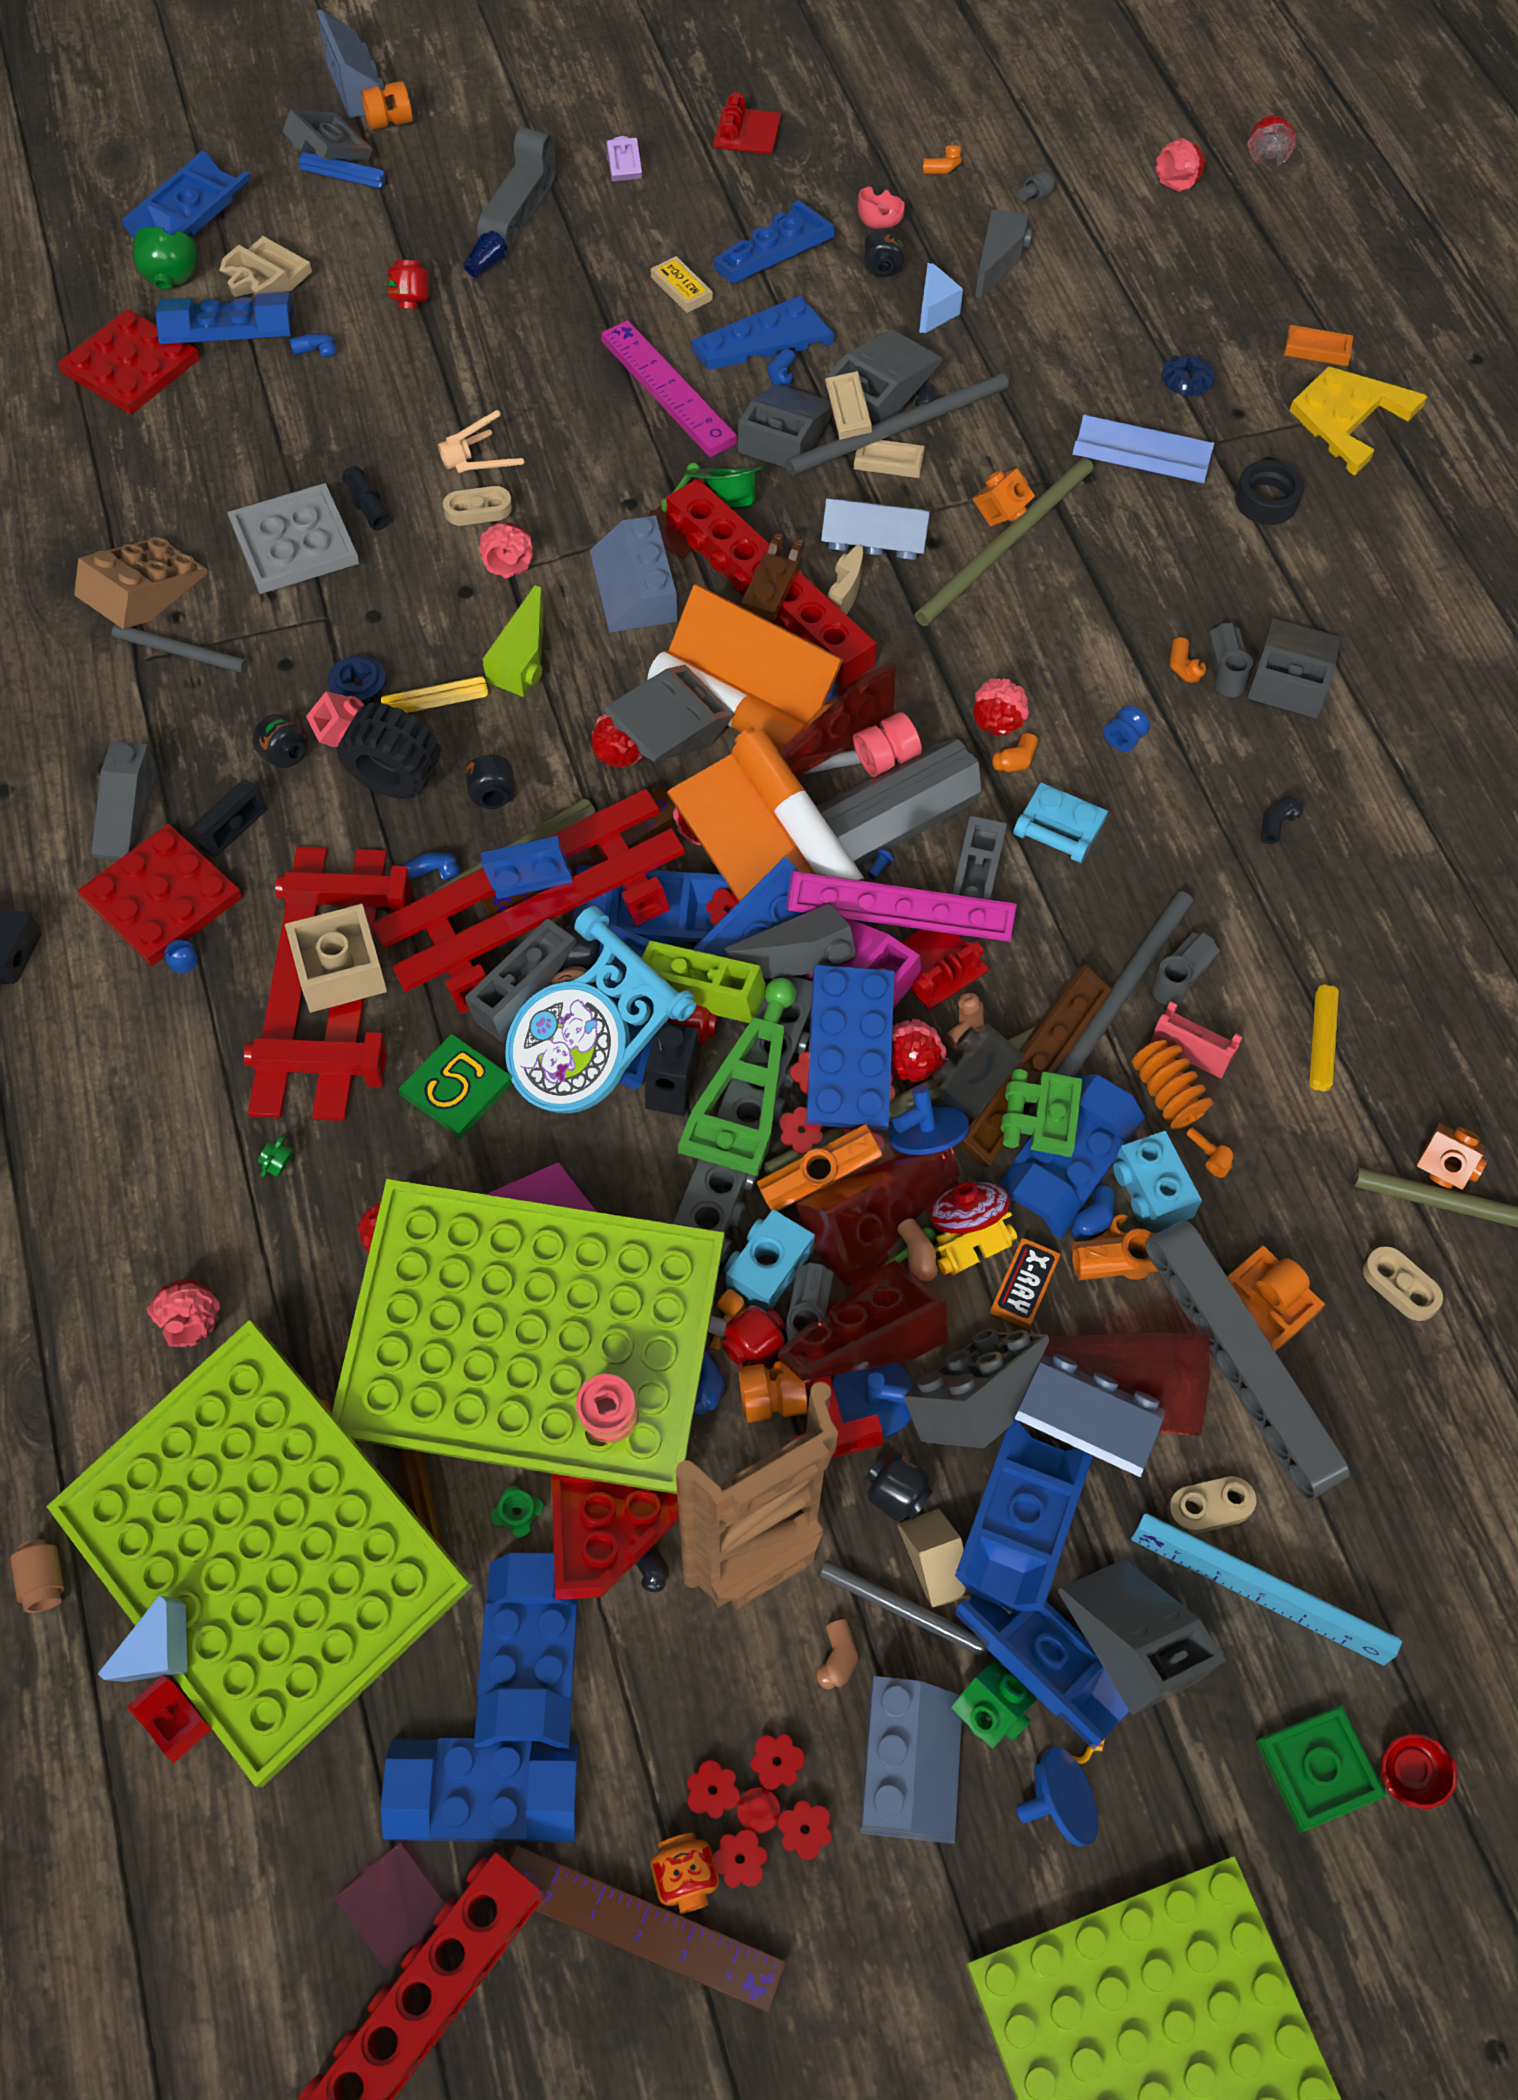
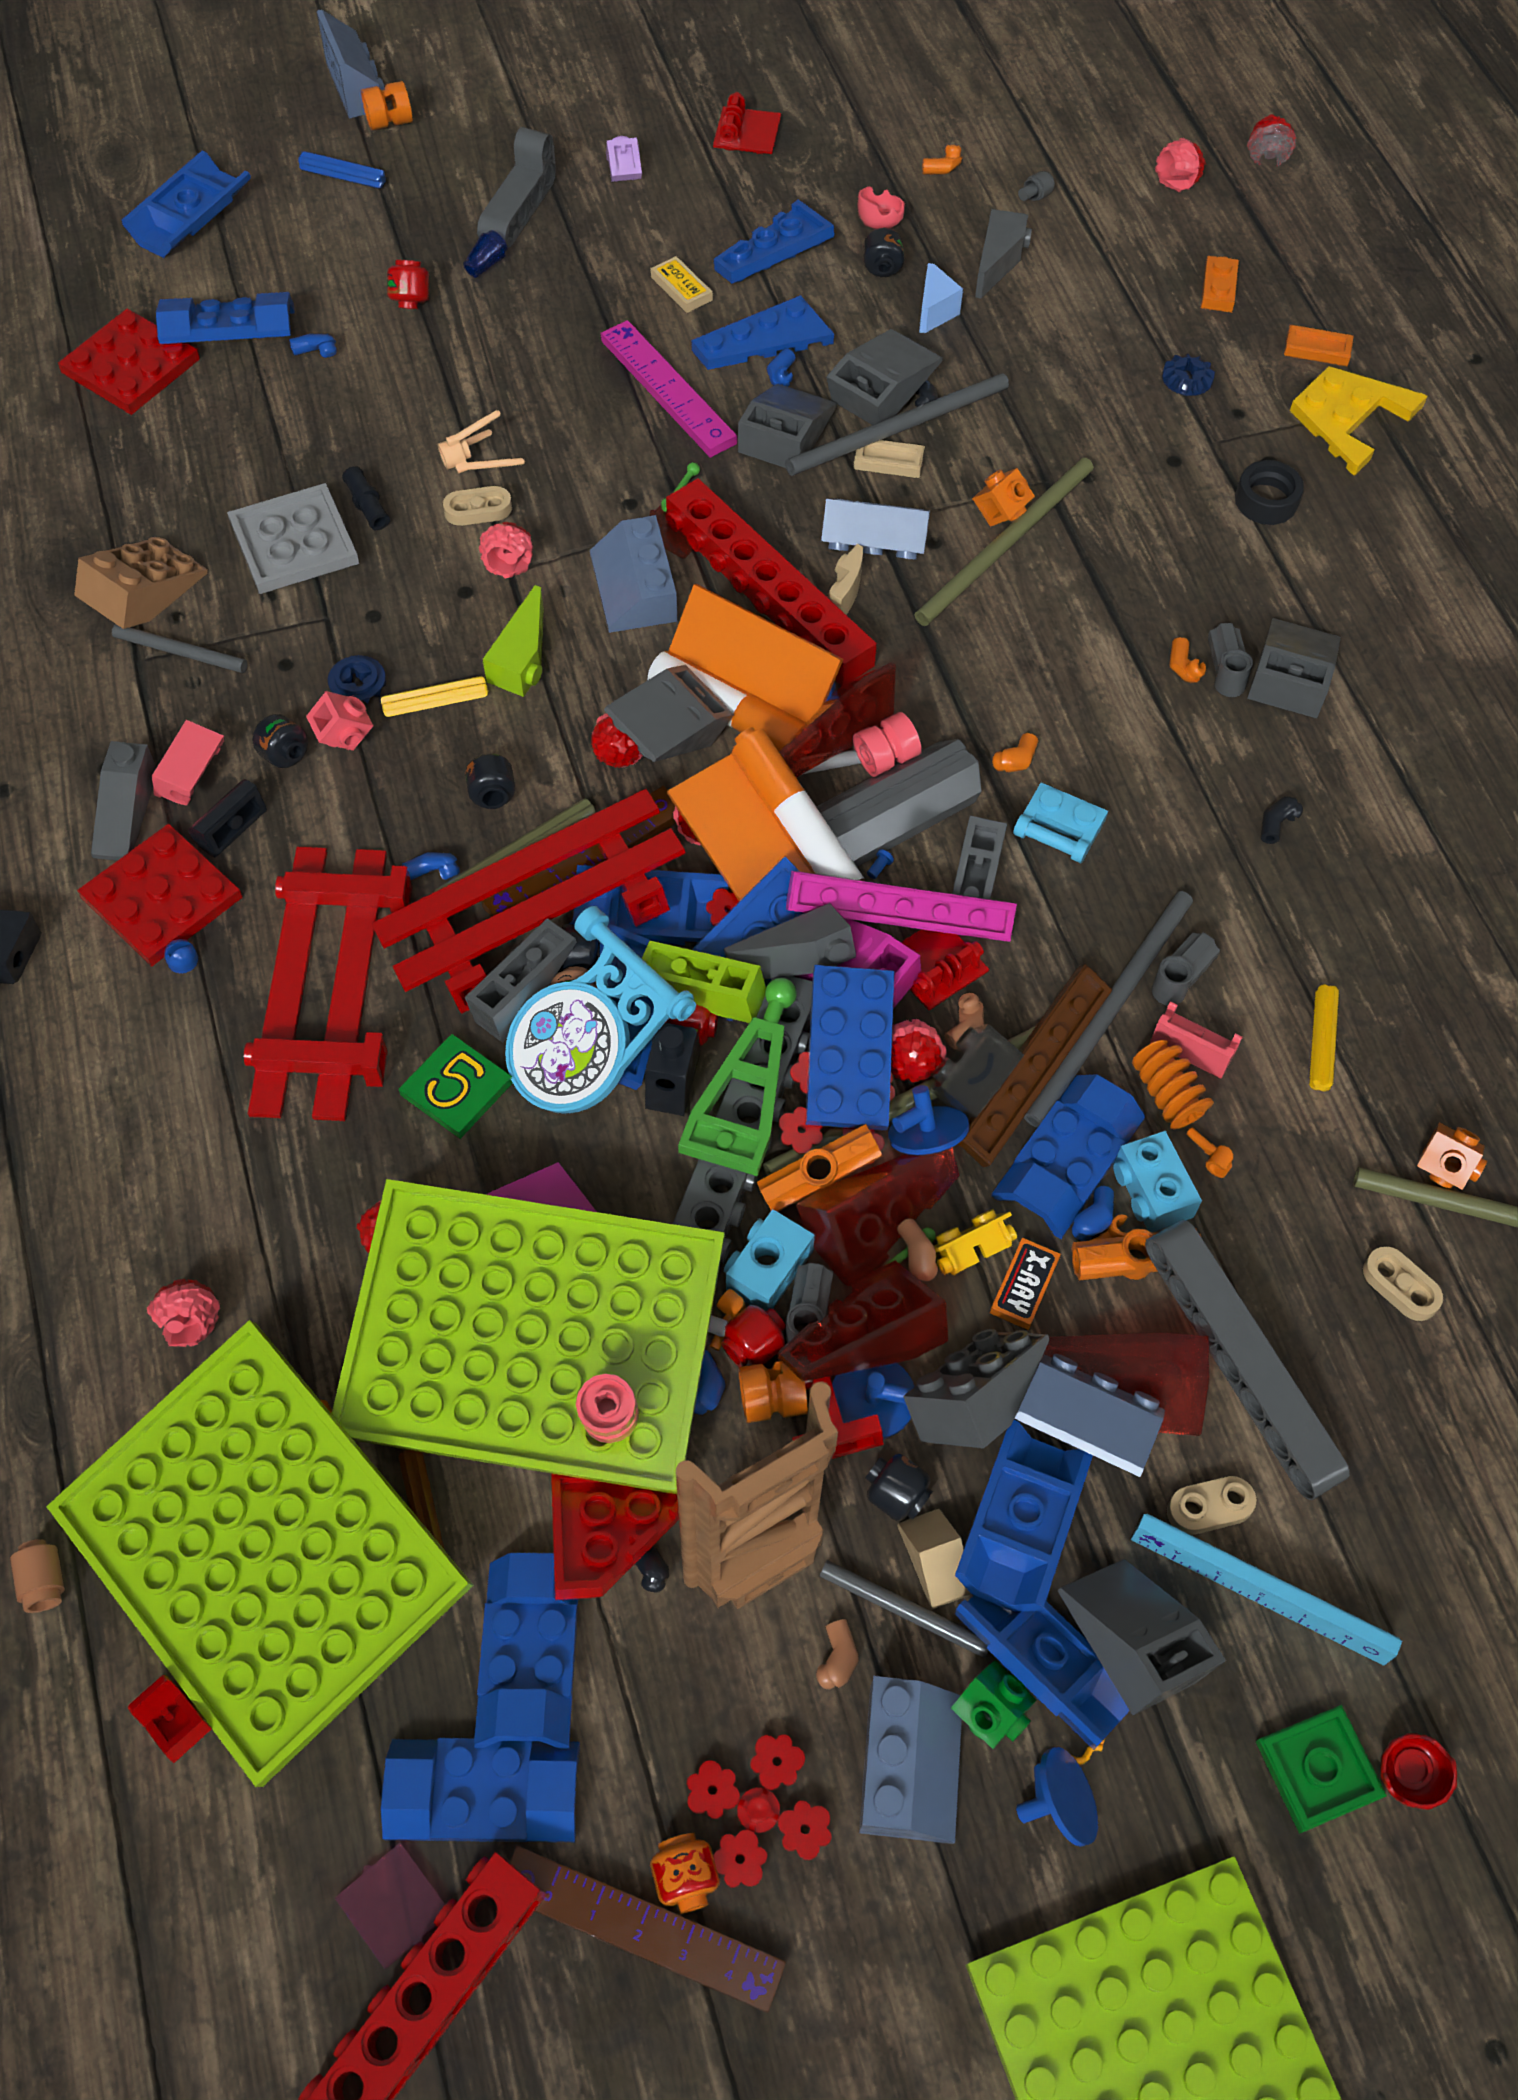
light blue slope [98,1596,188,1682] -> none
green cylinder [132,226,198,290] -> none
tan plate [220,236,312,297] -> none
green plate [258,1135,294,1178] -> none
dark grey plate [282,109,373,161] -> none
tan brick [285,904,387,1013] -> none
black tyre [337,703,442,799] -> none
blue plate [481,836,573,899] -> none
green plate [491,1486,544,1538] -> none
green piece [684,466,763,508] -> none
reddish brown hinge [741,533,805,621] -> none
tan tile [825,371,872,440] -> none
red dish [929,1182,1011,1234] -> none
piece [973,678,1030,737] -> none
bright green plate [1001,1069,1082,1157] -> none
slope [1072,415,1214,484] -> none
blue wheel [1104,705,1150,752] -> none
orange plate [1227,1245,1326,1352] -> none
none -> coral hinge [152,720,224,805]
none -> orange plate [1201,256,1239,312]

